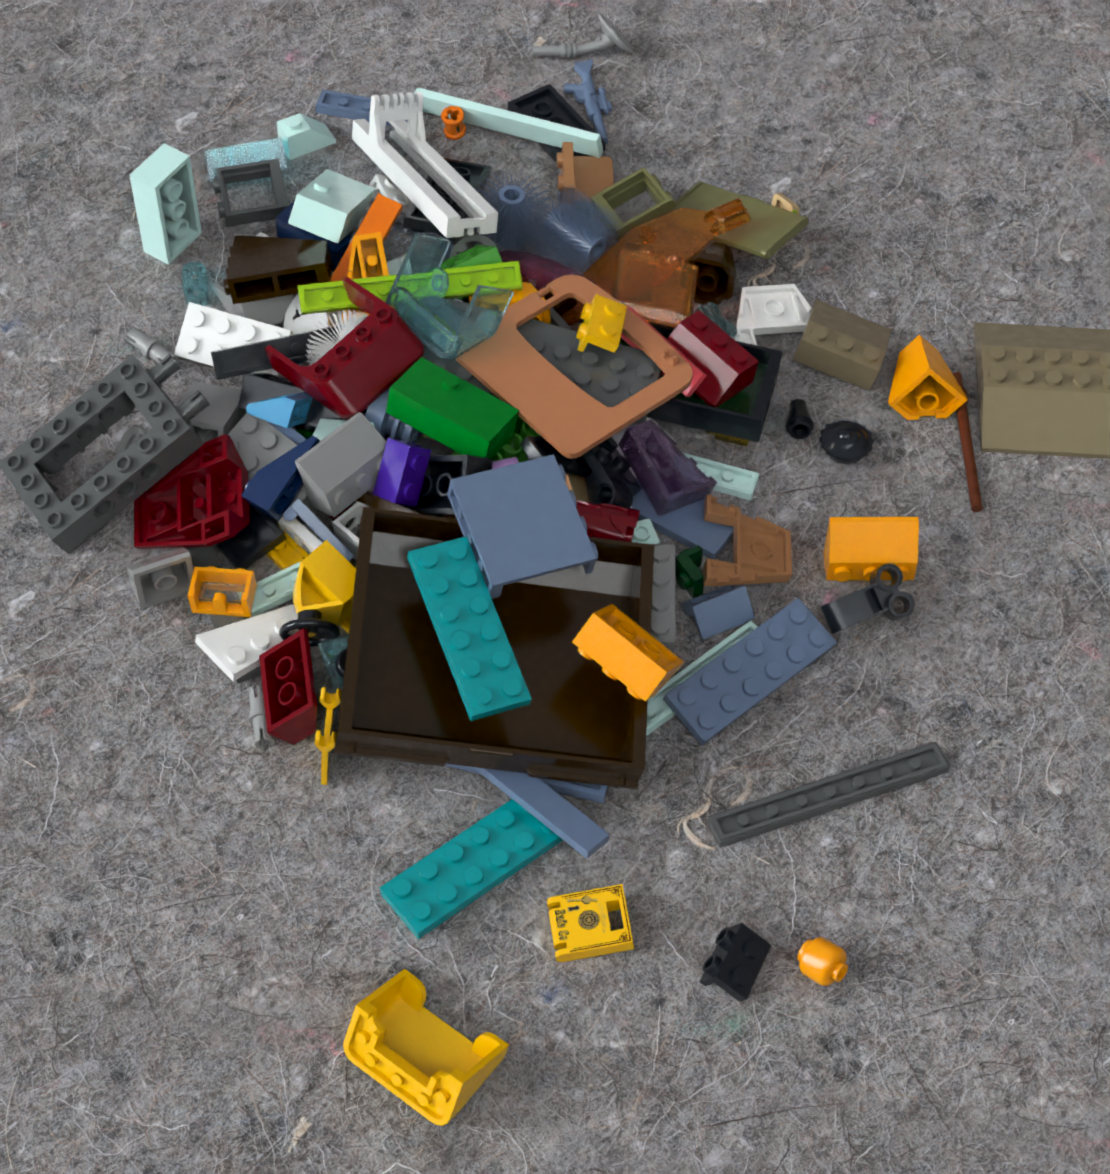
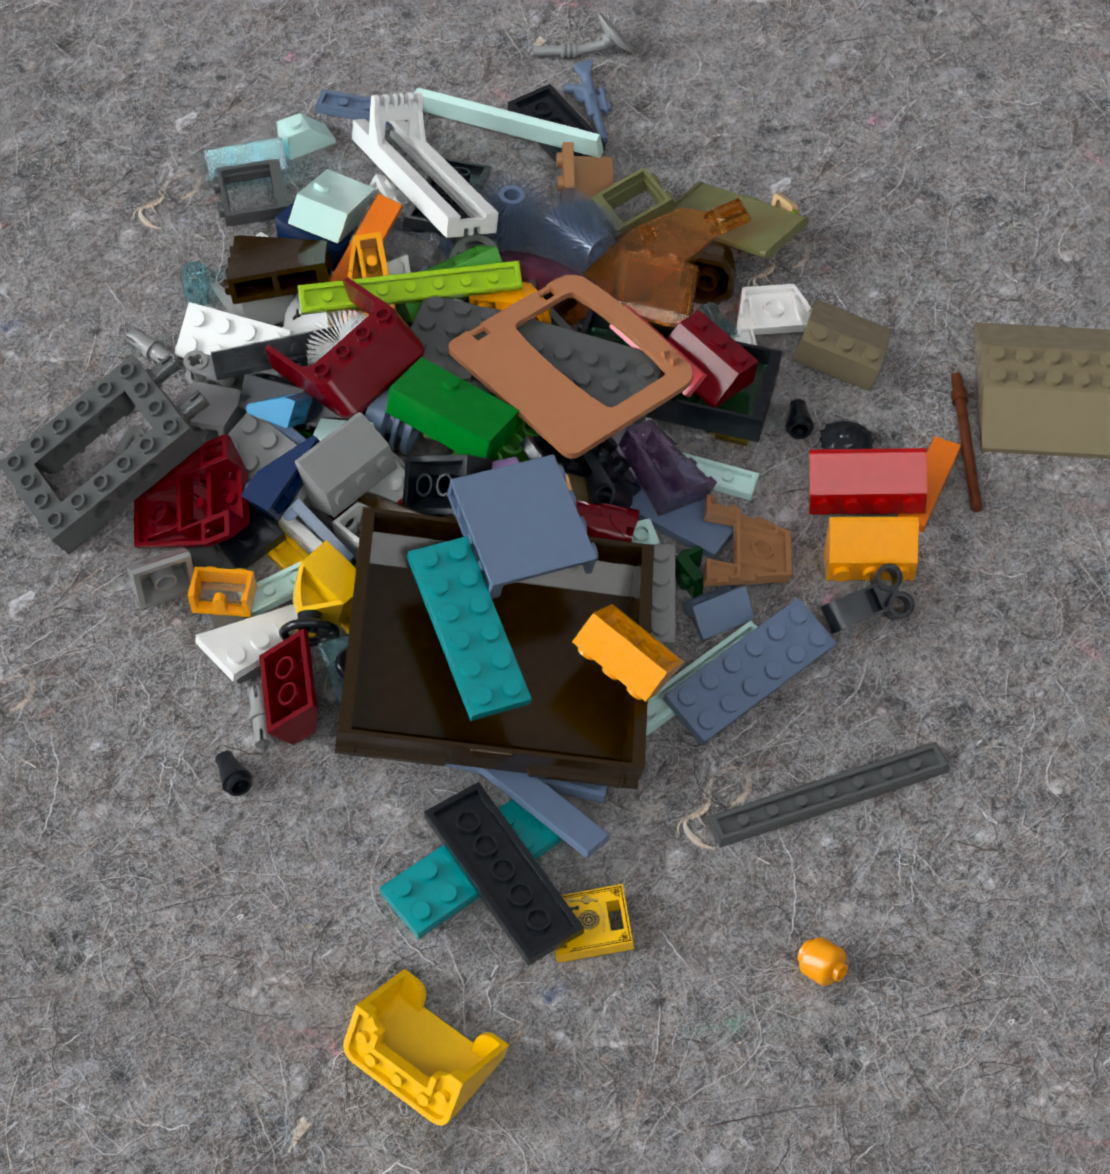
light aqua brick [129,143,202,265] -> none
yellow flag [315,687,342,785] -> none
dark purple brick [373,438,432,507] -> none
clear light blue windscreen [386,233,514,360] -> none
orange bush [441,106,466,140] -> none
yellow bracket [576,294,627,353] -> none
black bracket [700,923,771,1002] -> none
light orange slope [888,334,968,420] -> none
none -> light grey piece [183,350,238,388]
none -> black cone [215,751,252,796]
none -> black plate [424,782,584,966]
none -> slope [809,448,927,515]
none -> orange tile [897,436,961,533]

